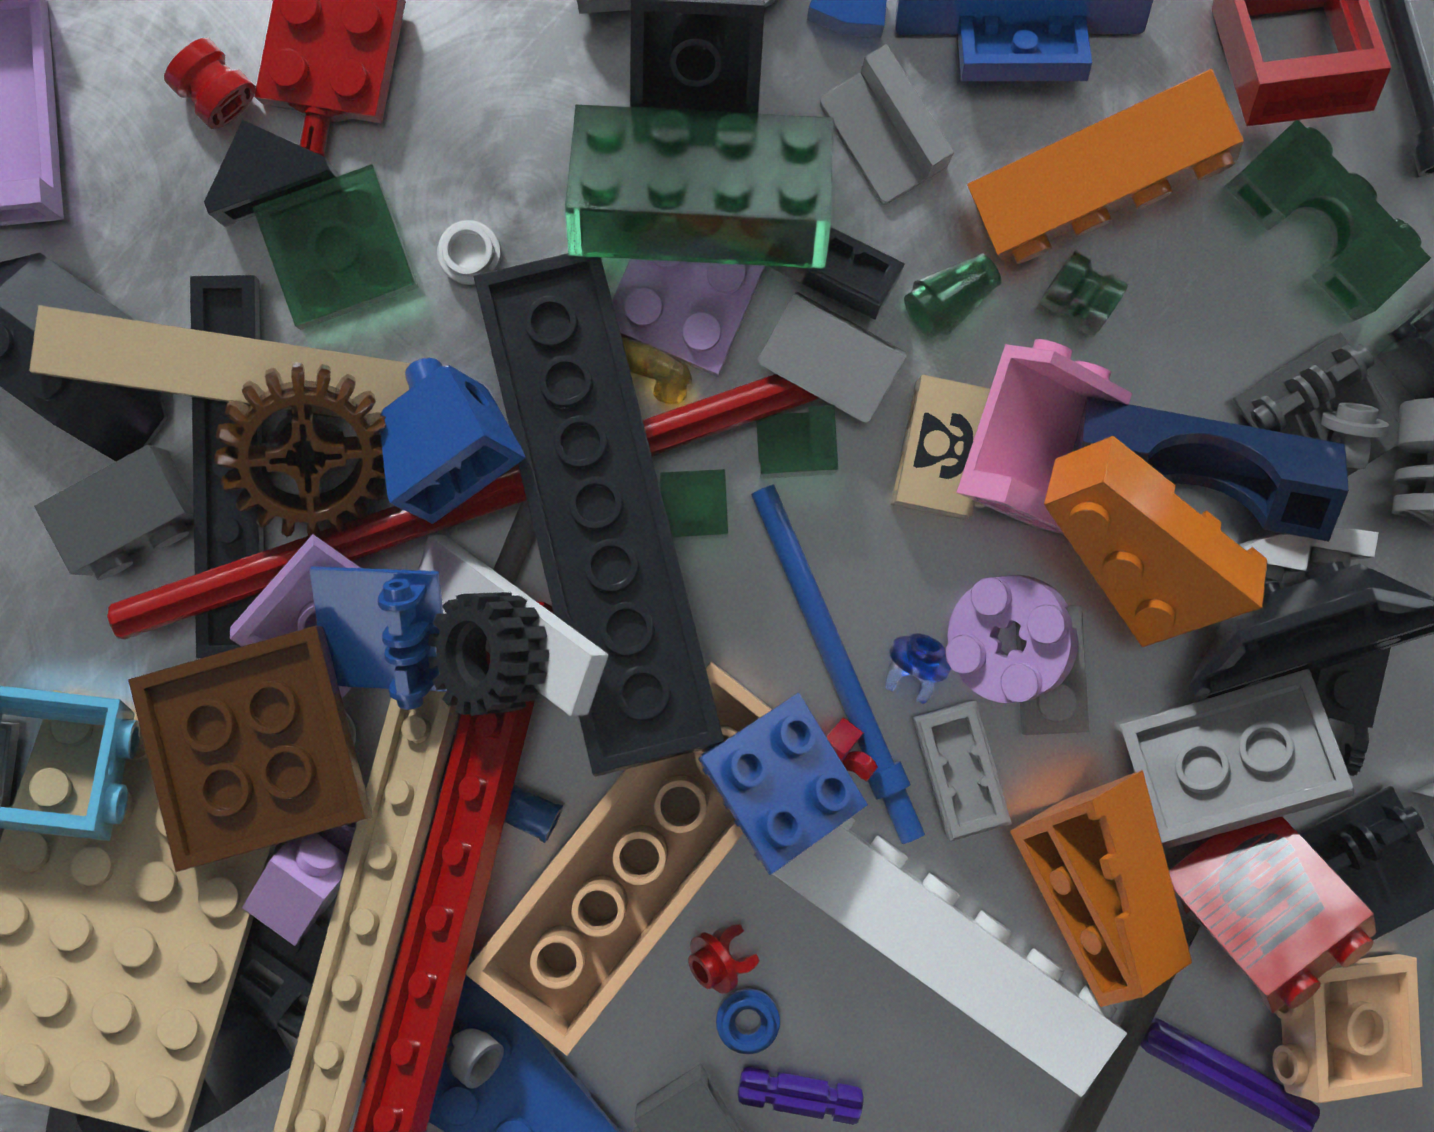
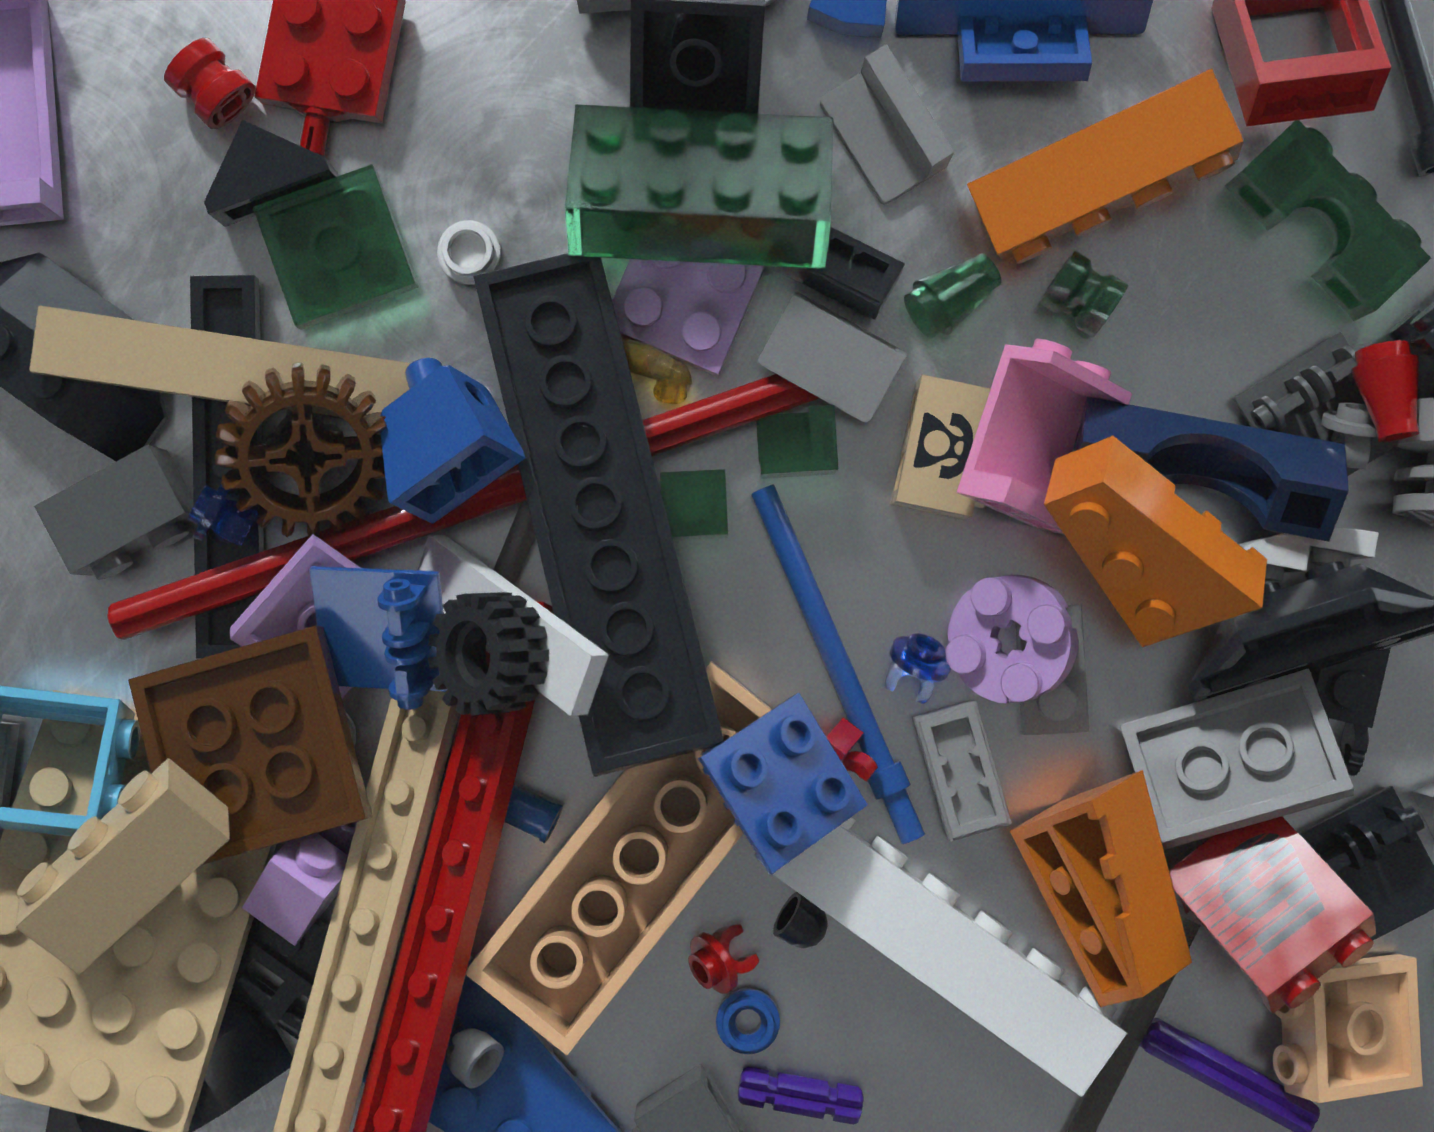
none -> tan brick [15,758,230,975]
none -> clear blue plate [187,484,258,546]
none -> black hinge [773,892,828,948]
none -> red cone [1351,340,1419,442]

